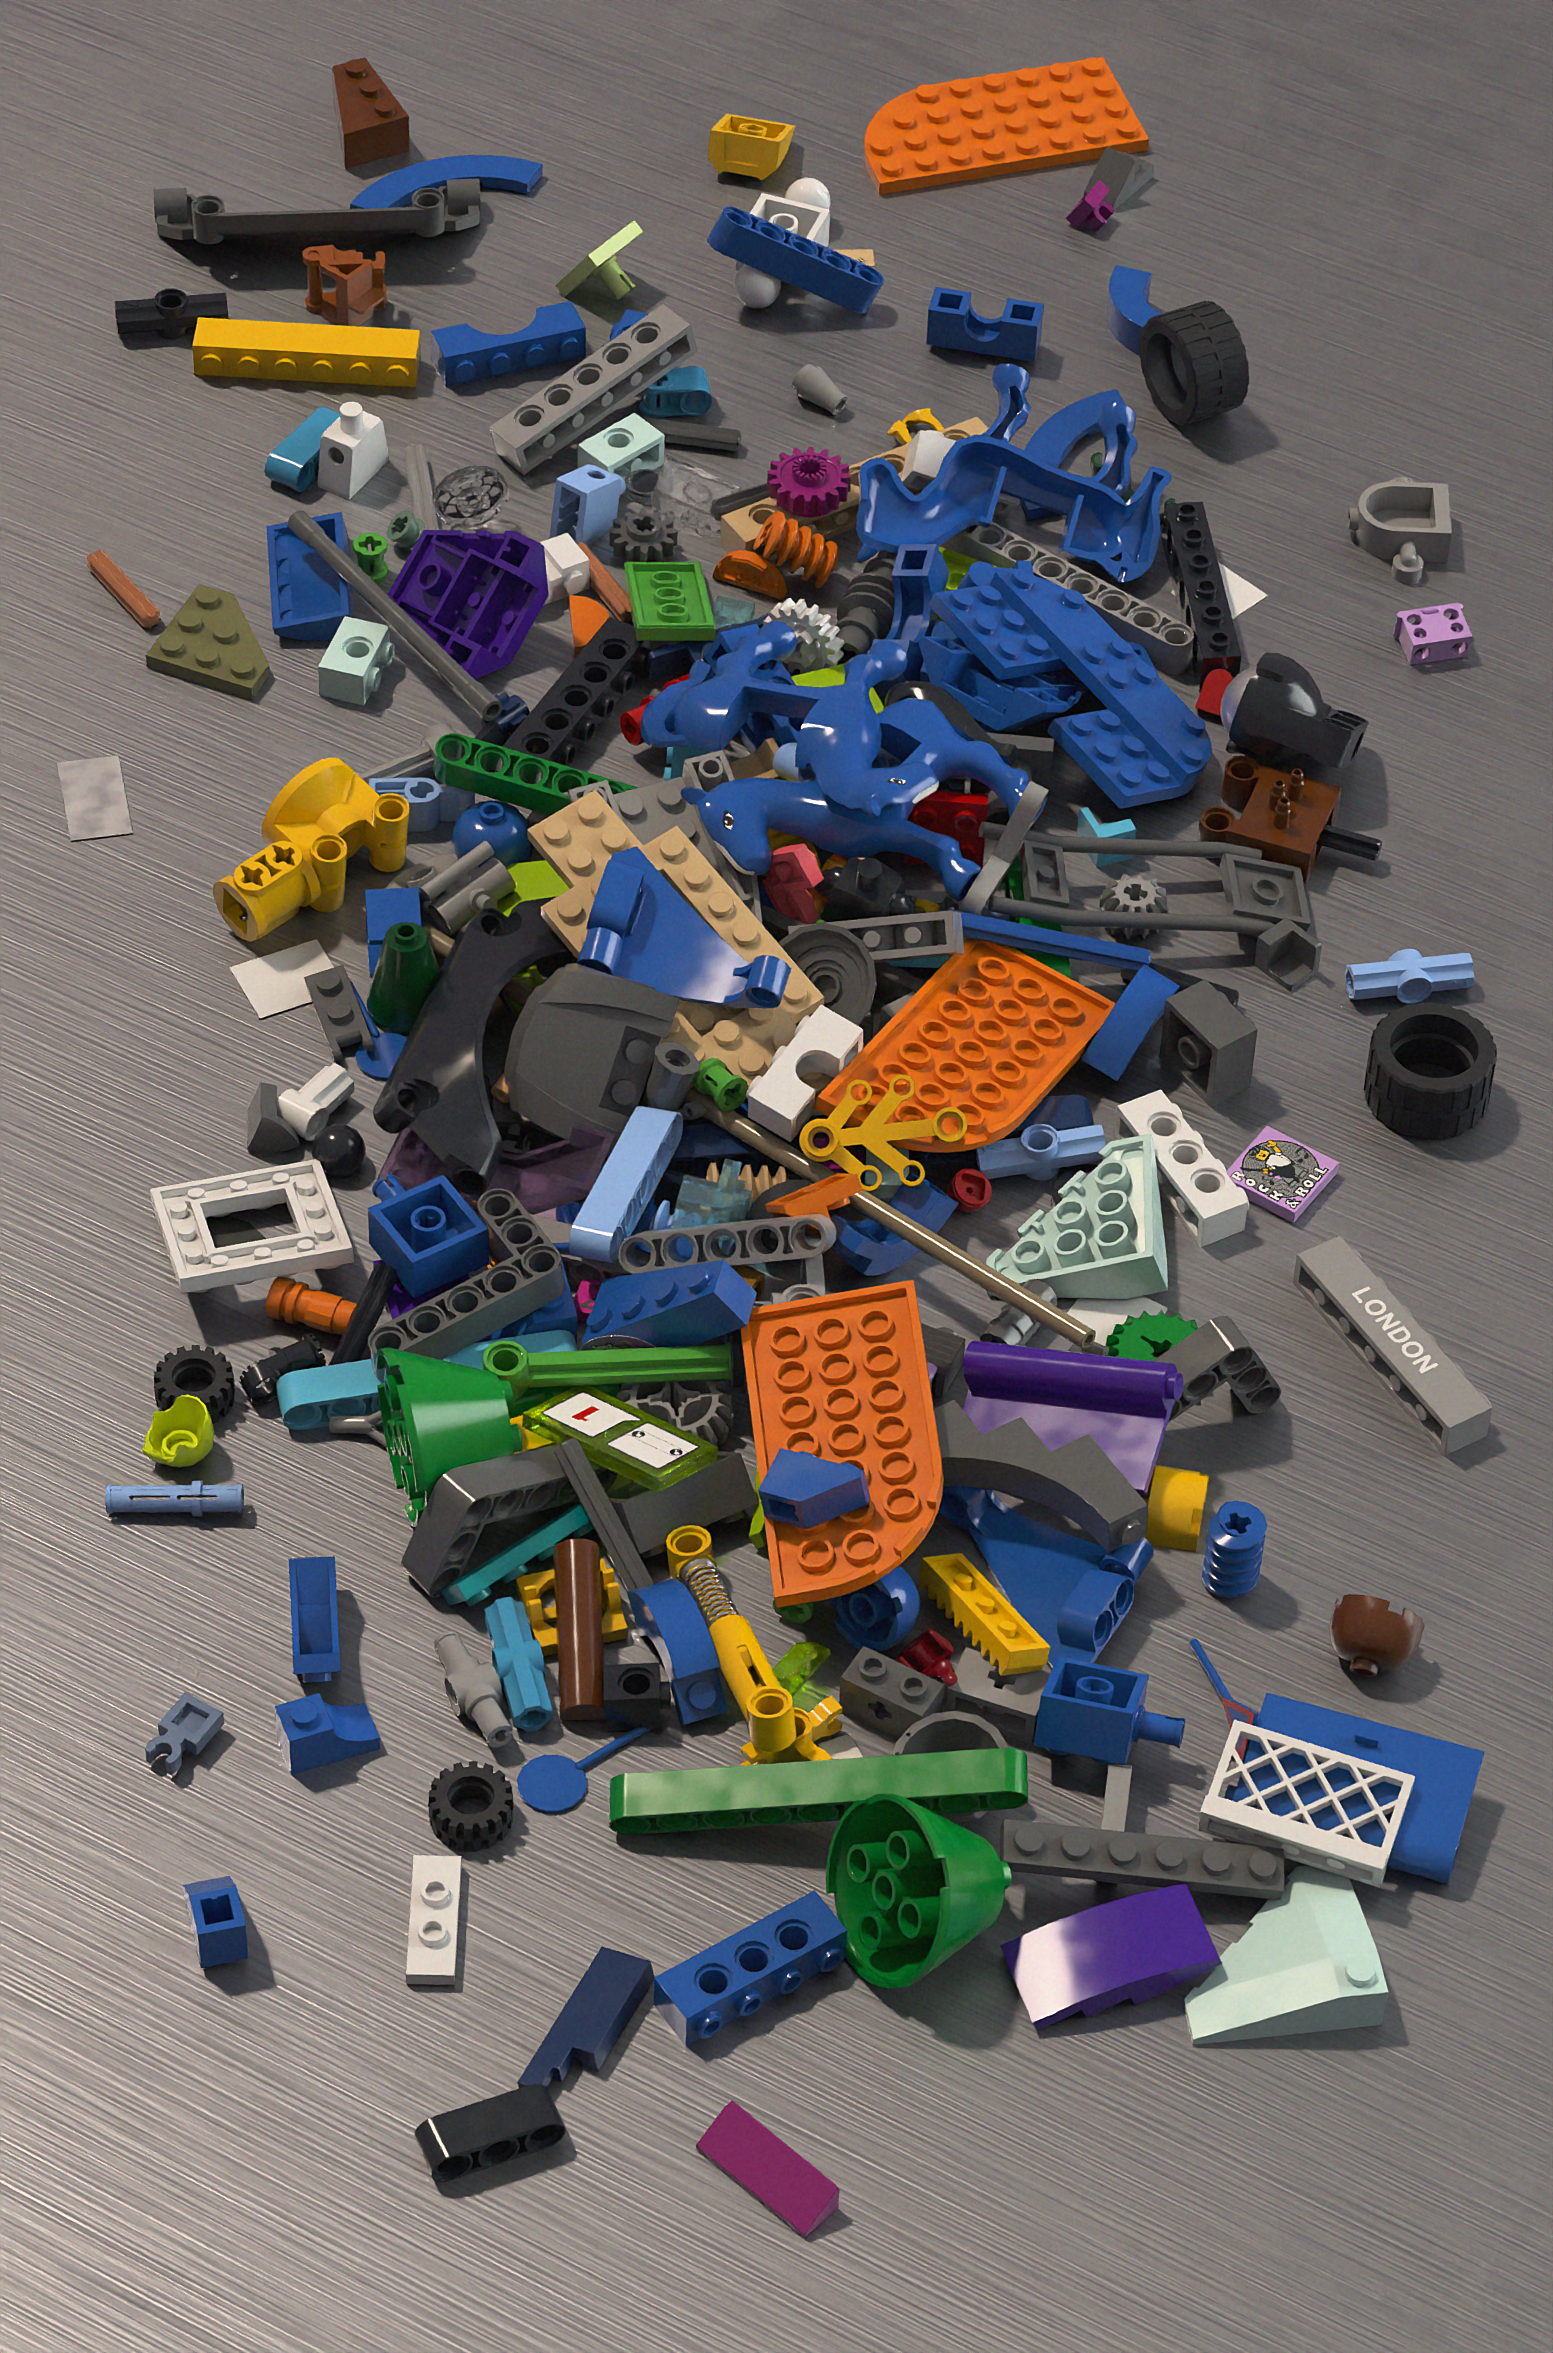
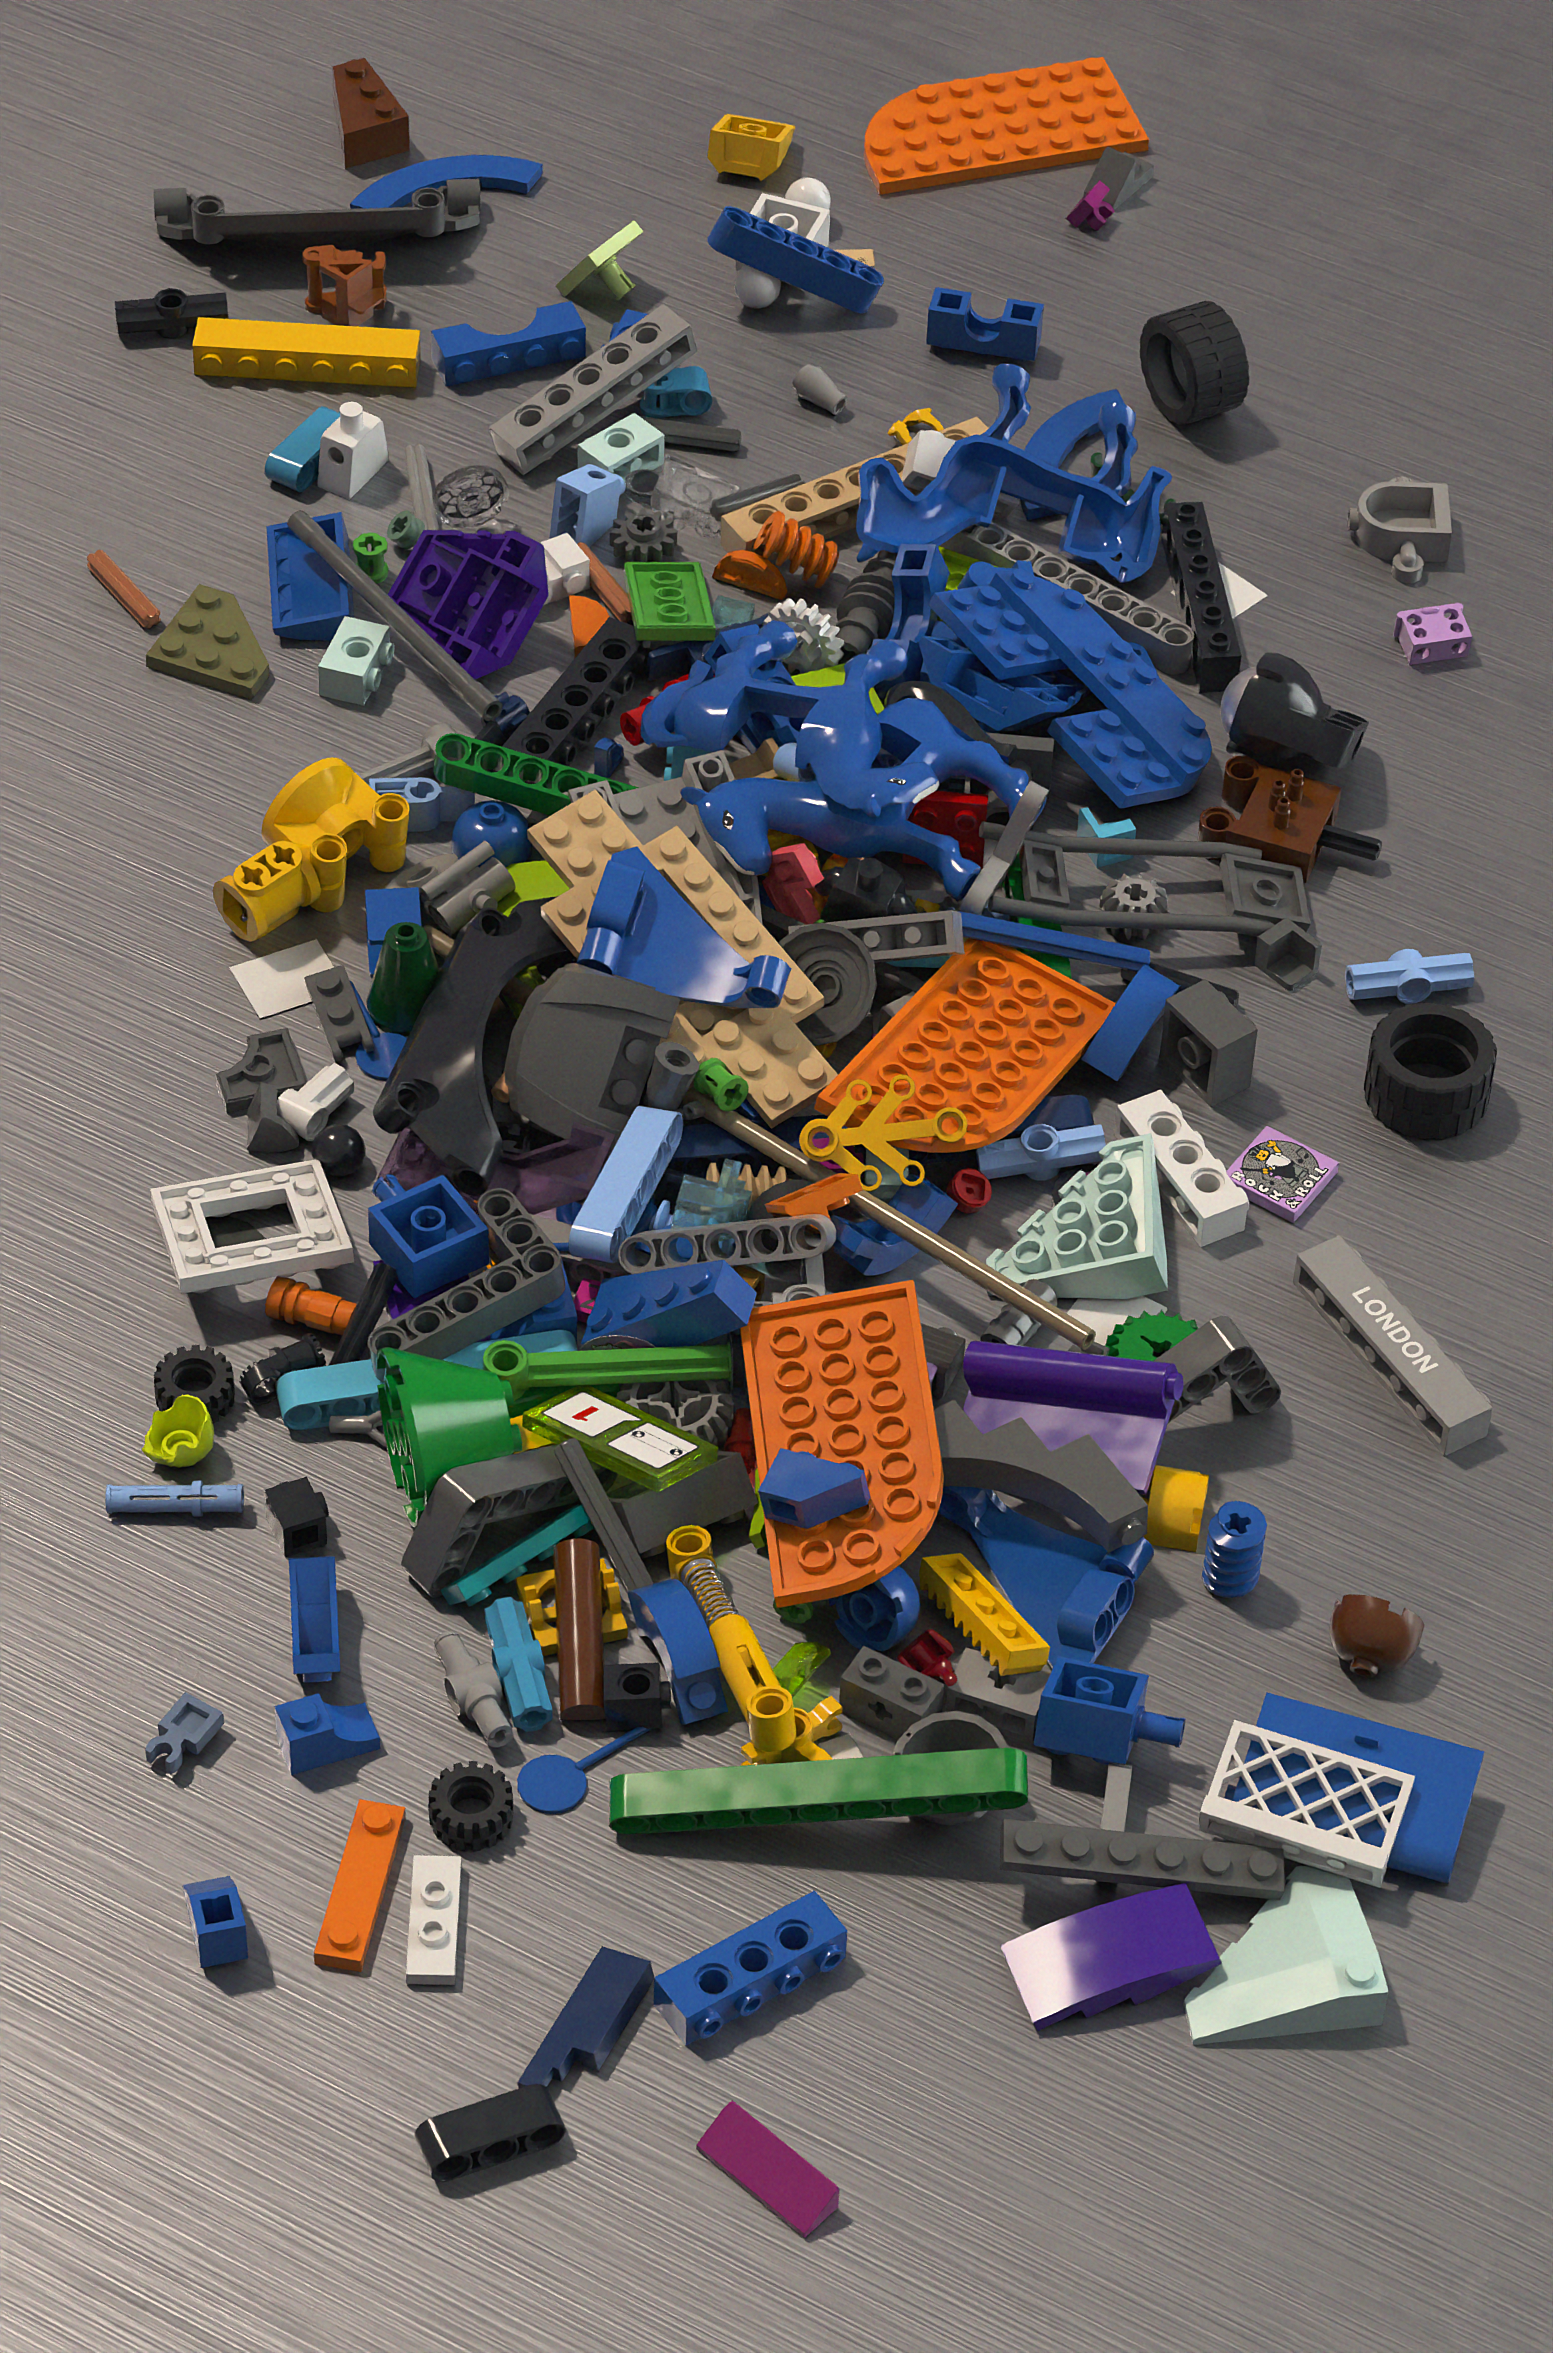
flat silver sticker [57,755,133,841] -> none
white arch [746,1005,863,1142] -> none
magenta gear [767,447,851,517] -> none
green cone [826,1793,1012,1988] -> none
blue arch [1106,265,1162,356] -> none
blue piece [1190,1639,1259,1764] -> none
red tile [1195,669,1233,718] -> none
none -> dark grey tile [216,1028,307,1113]
none -> black brick [264,1476,329,1557]
none -> orange plate [314,1799,406,1972]
none -> blue tile [594,737,624,778]
none -> clear red pin [725,1408,757,1474]

